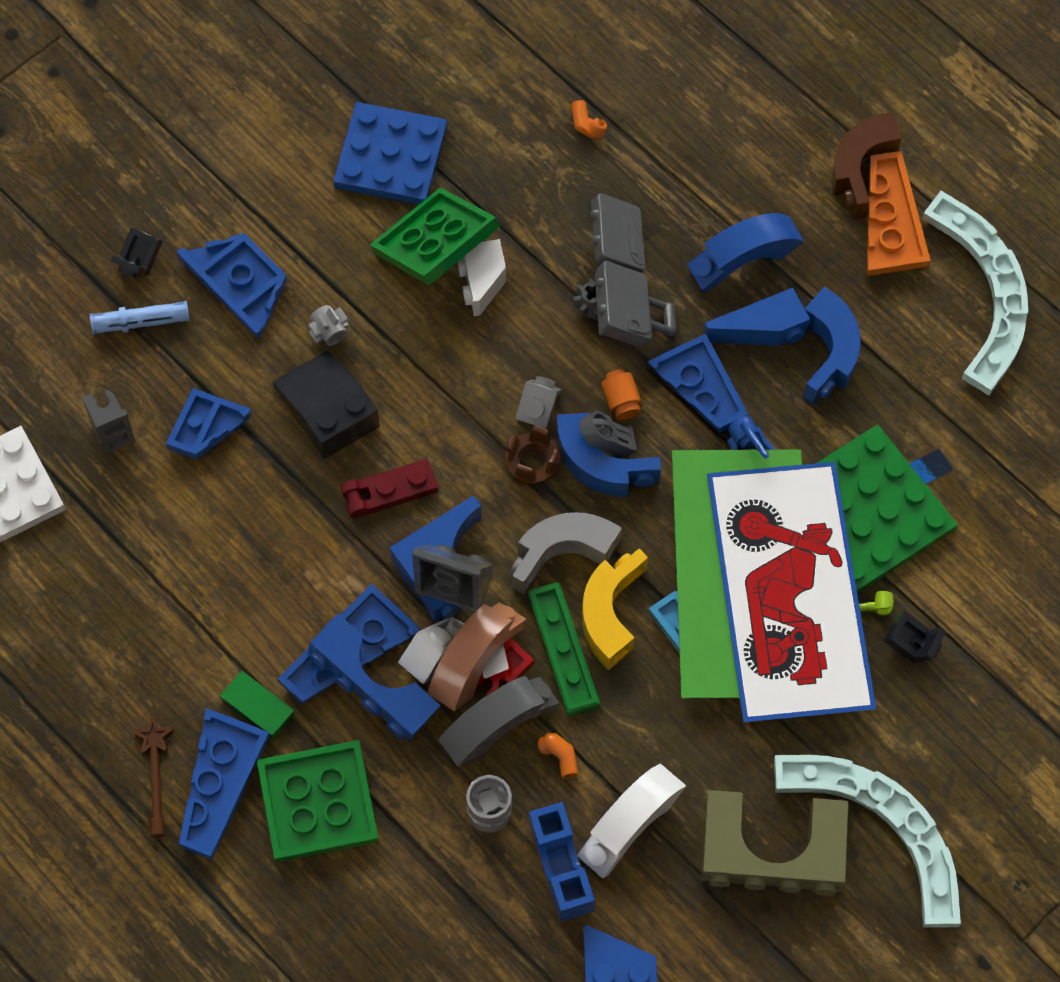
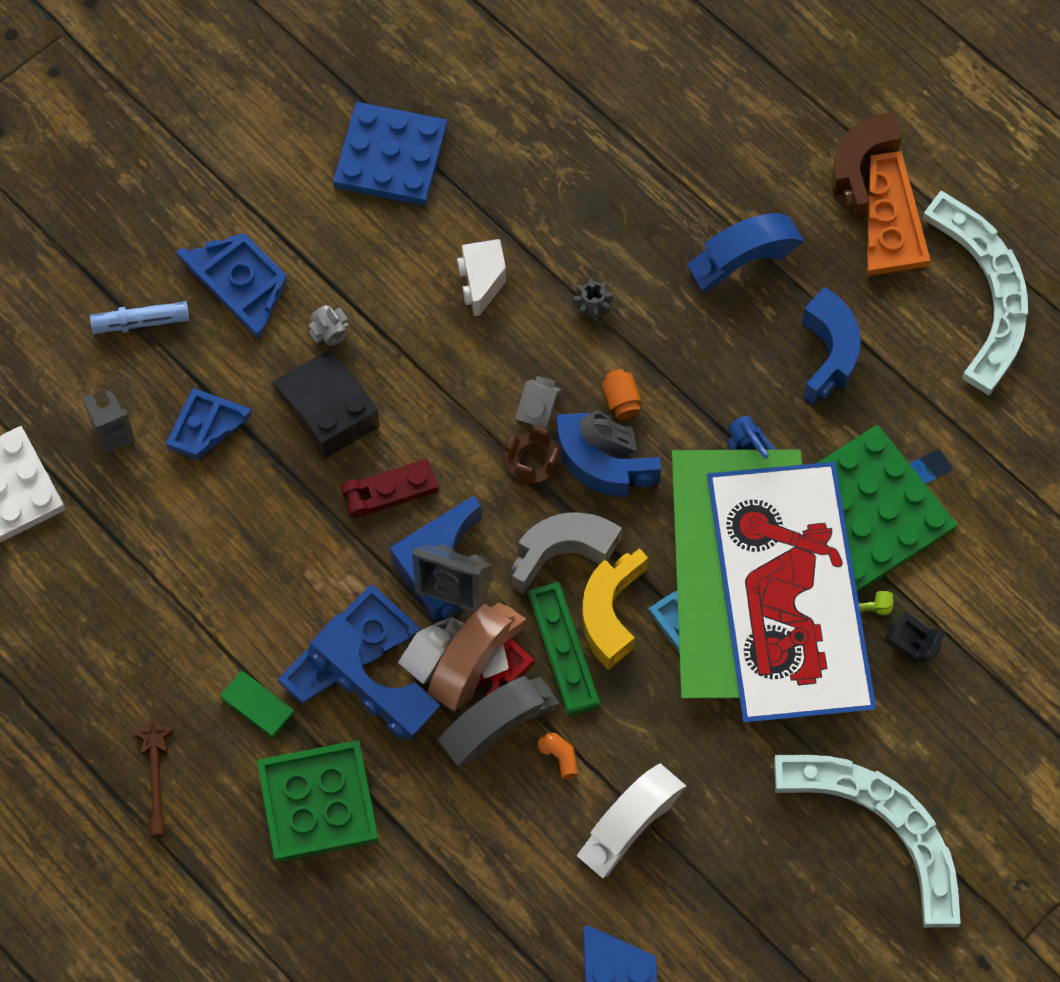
black bracket [111,227,163,278] -> none
blue wing [179,708,270,860] -> none
green plate [370,187,500,286] -> none
light grey wheel [466,775,512,833] -> none
blue arch [528,802,595,922] -> none
orange arm [571,100,607,139] -> none
dark grey piece [590,193,677,348] -> none
blue wing [647,333,749,433] -> none
olive arch [701,790,848,896] -> none
blue slope [704,288,810,346] -> none

